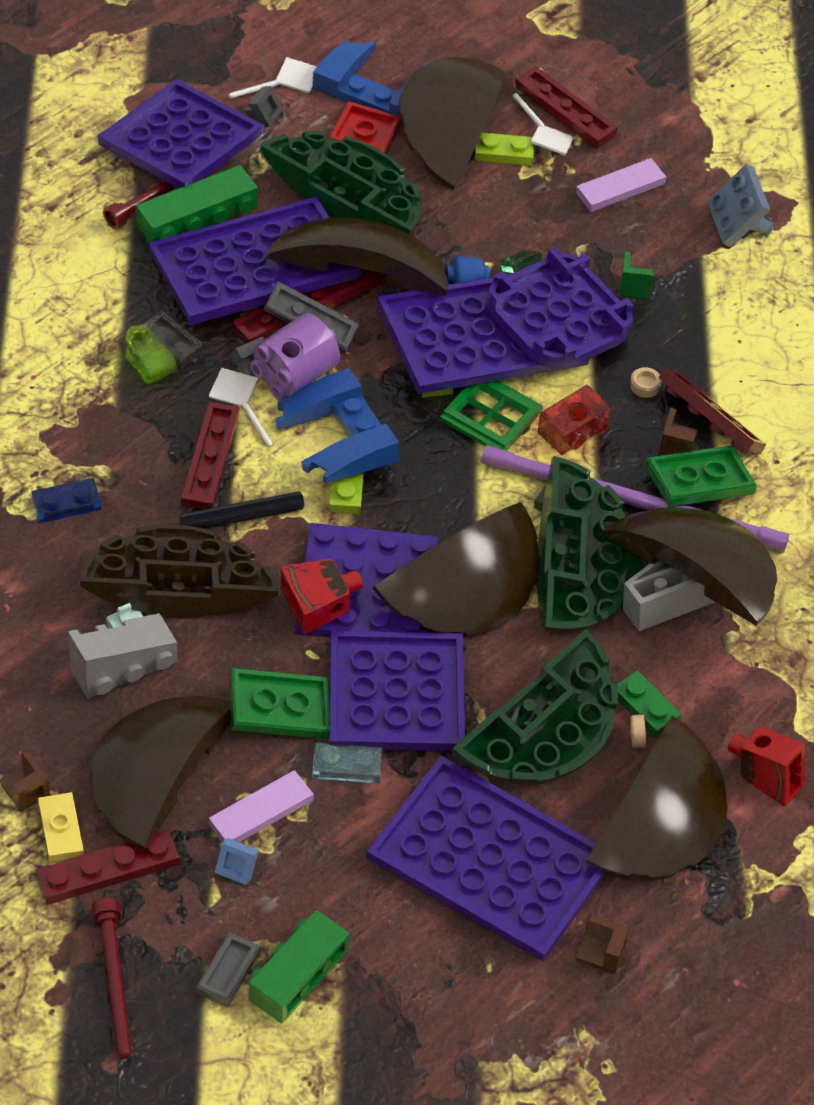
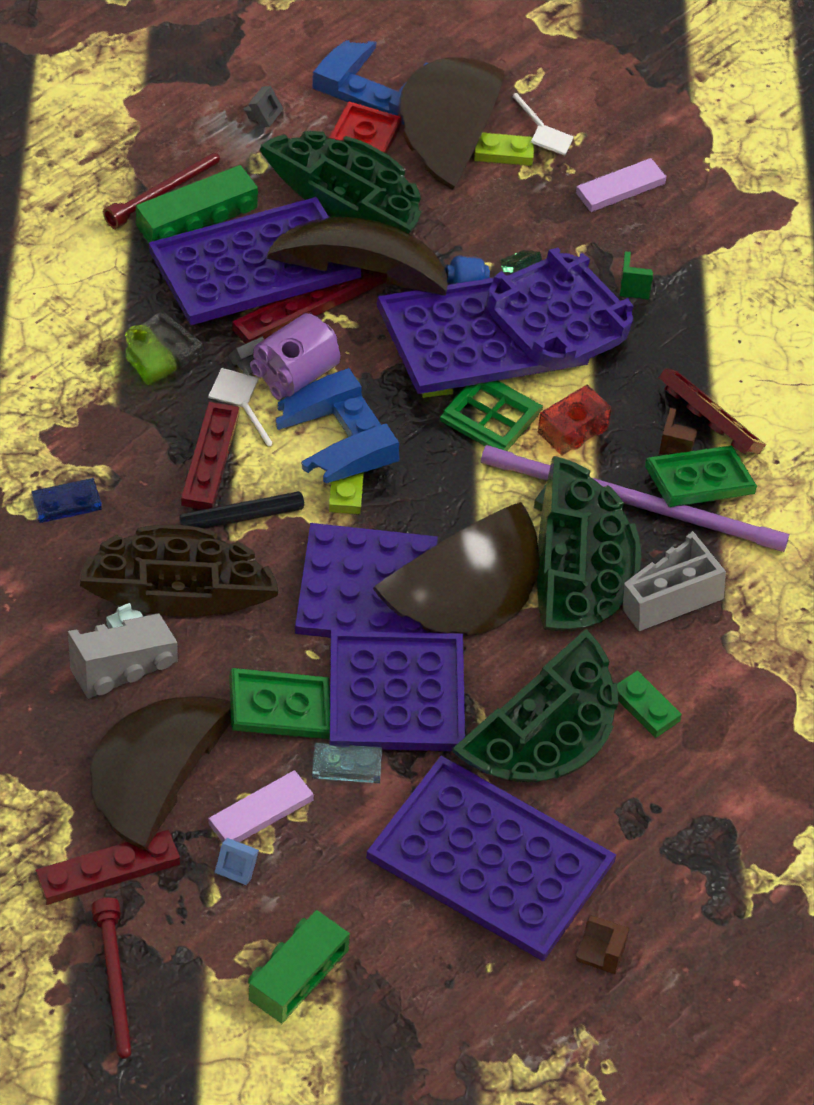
reddish brown panel [0,750,50,812] -> none
light yellow plate [38,792,84,862] -> none
dark purple plate [98,79,264,189] -> none
dark grey tile [196,932,261,1008] -> none
white piece [229,57,317,99] -> none
dark grey tile [263,281,359,353] -> none
red torso [280,559,363,634] -> none
dark red plate [515,66,618,149] -> none
dark brown brick [585,716,728,880] -> none
dark brown brick [602,507,777,626] -> none
tan tile [630,367,662,398] -> none
tan tile [630,715,646,749] -> none
sand blue plate [707,164,774,247] -> none
red torso [727,727,805,807] -> none

